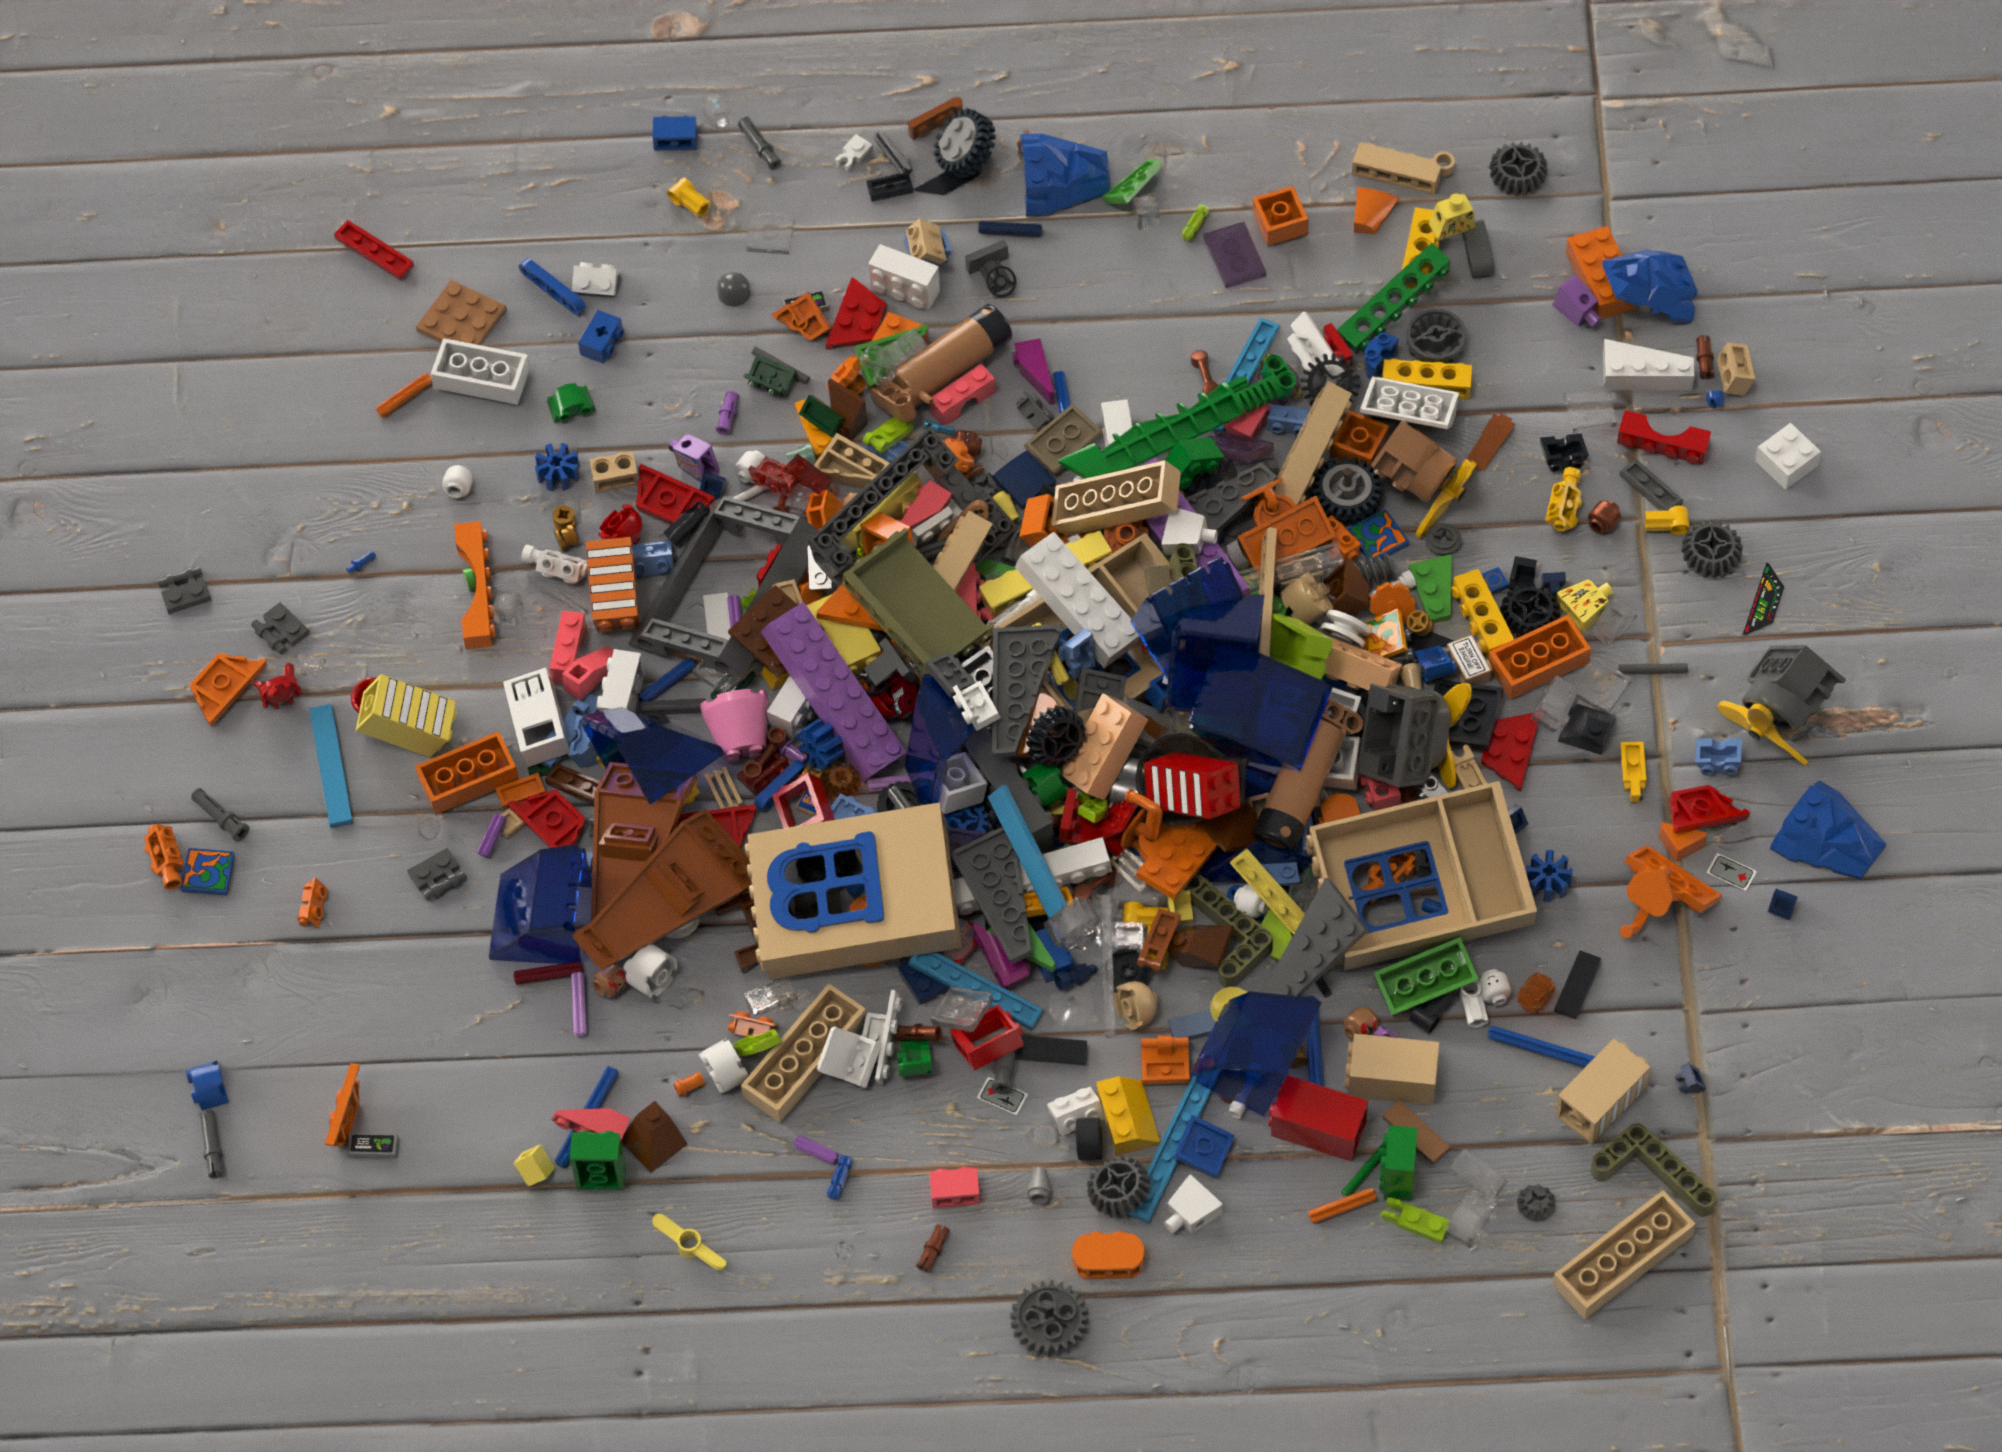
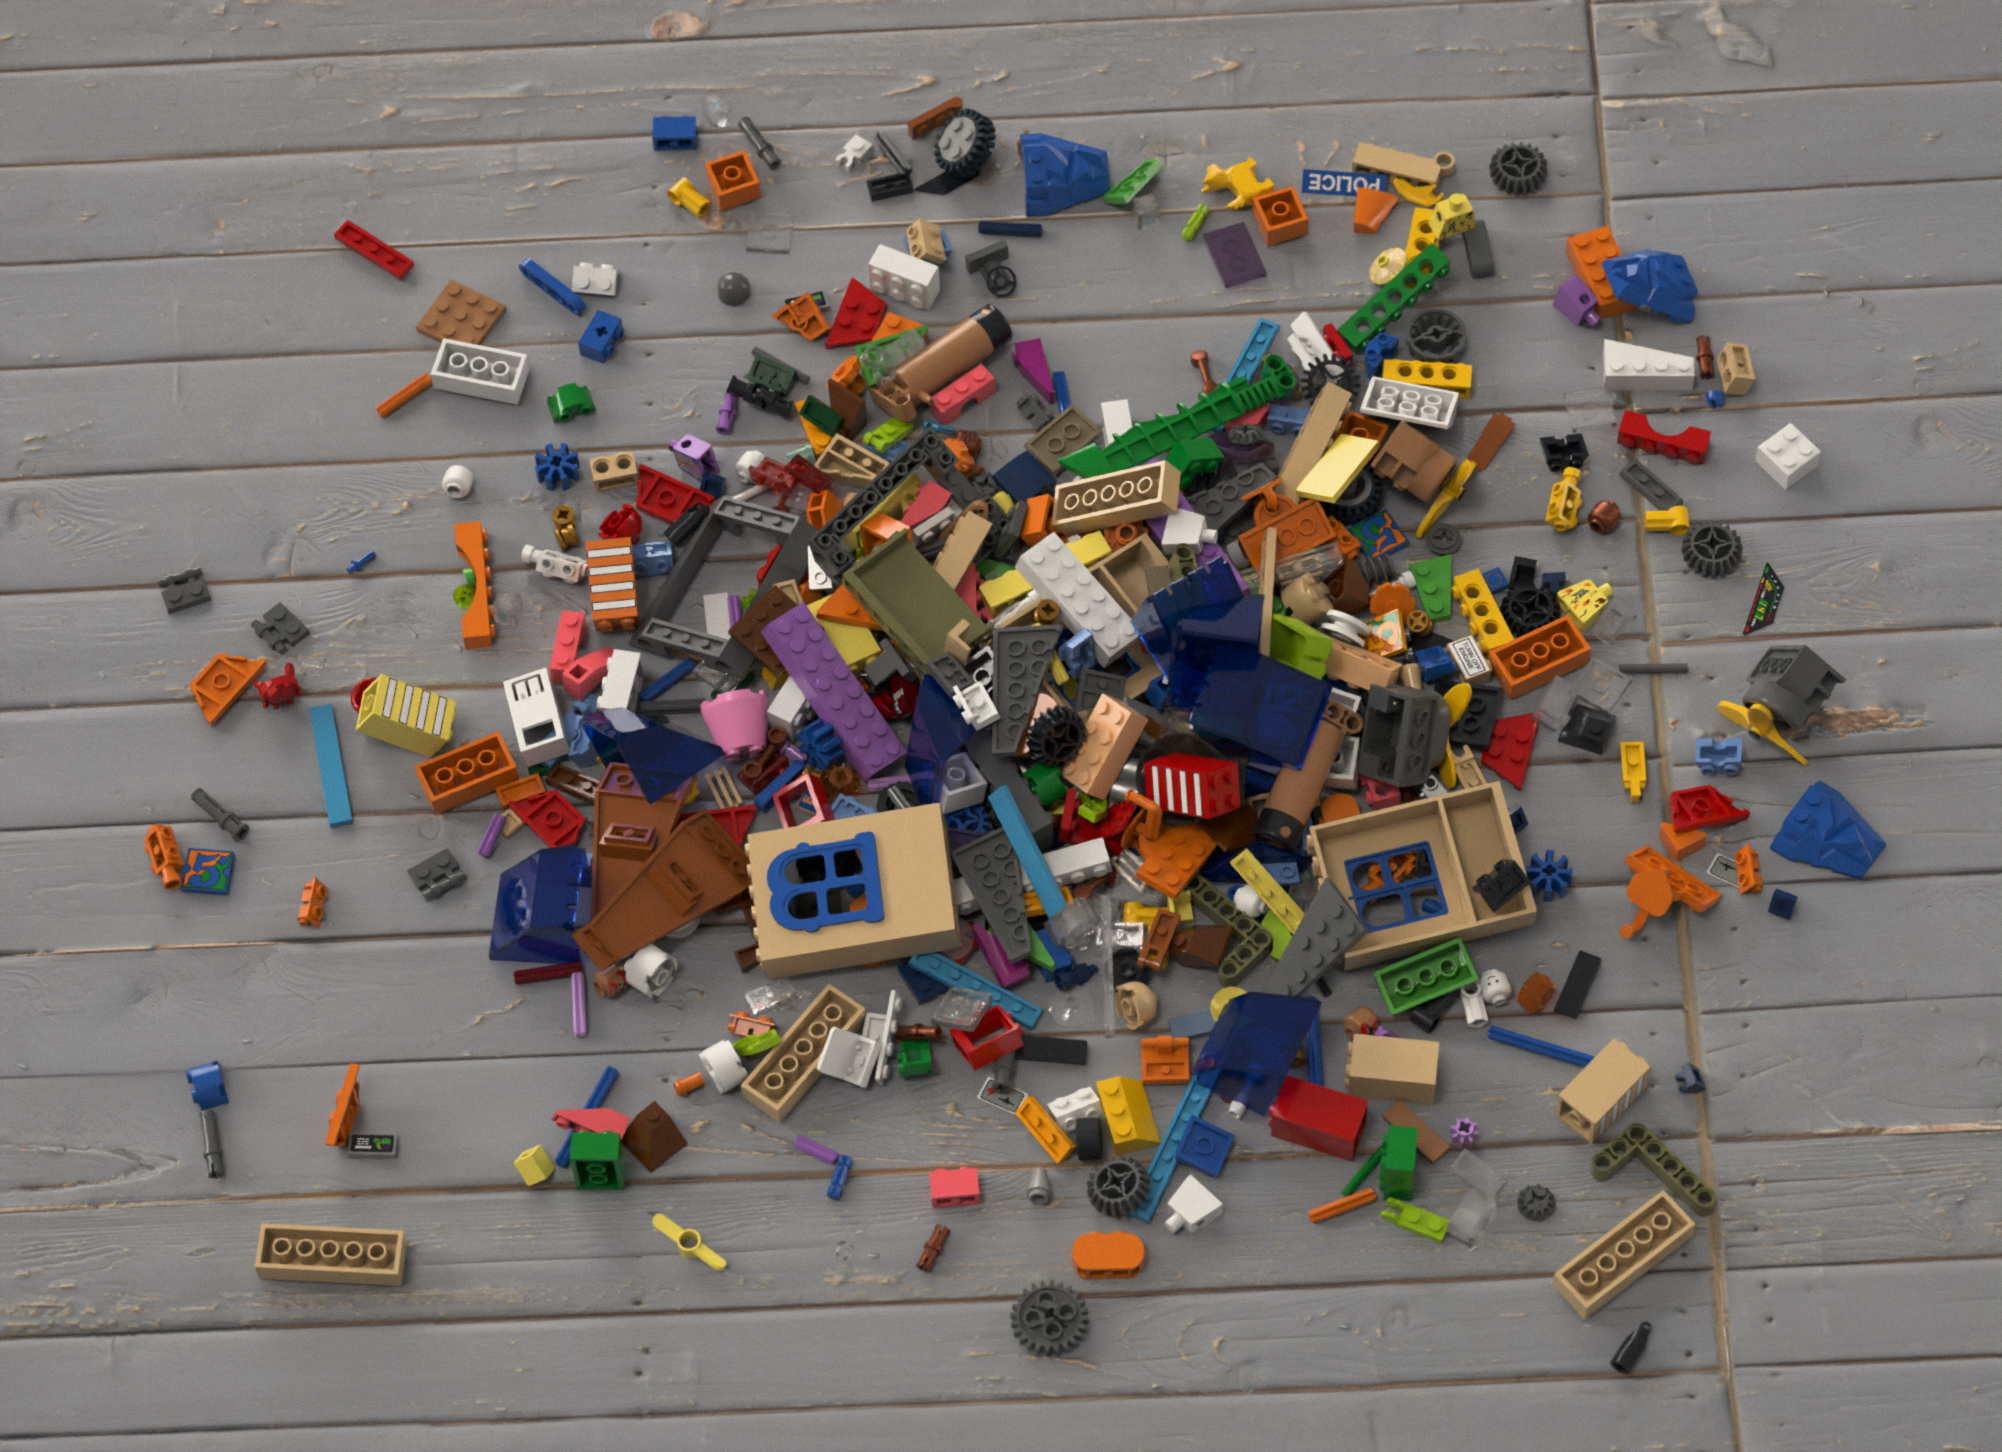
none -> tan brick [255,1223,407,1286]
none -> clear neon green tile [453,584,476,608]
none -> orange brick [705,150,761,211]
none -> black piece [726,375,794,419]
none -> tan panel [943,619,971,668]
none -> dark grey wing [993,500,1028,559]
none -> light orange plate [1015,1096,1076,1164]
none -> pearl gold wheel [1033,599,1059,625]
none -> yellow animal [1201,157,1274,210]
none -> dark grey gear [1228,423,1264,445]
none -> light yellow tile [1295,434,1380,503]
none -> blue sticker [1301,169,1387,197]
none -> tan dish [1369,248,1407,285]
none -> yellow piece [1393,178,1444,207]
none -> lavender gear [1449,1117,1479,1148]
none -> black bracket [1472,859,1531,912]
none -> black piece [1610,1321,1652,1375]
none -> orange hinge [1735,844,1763,895]

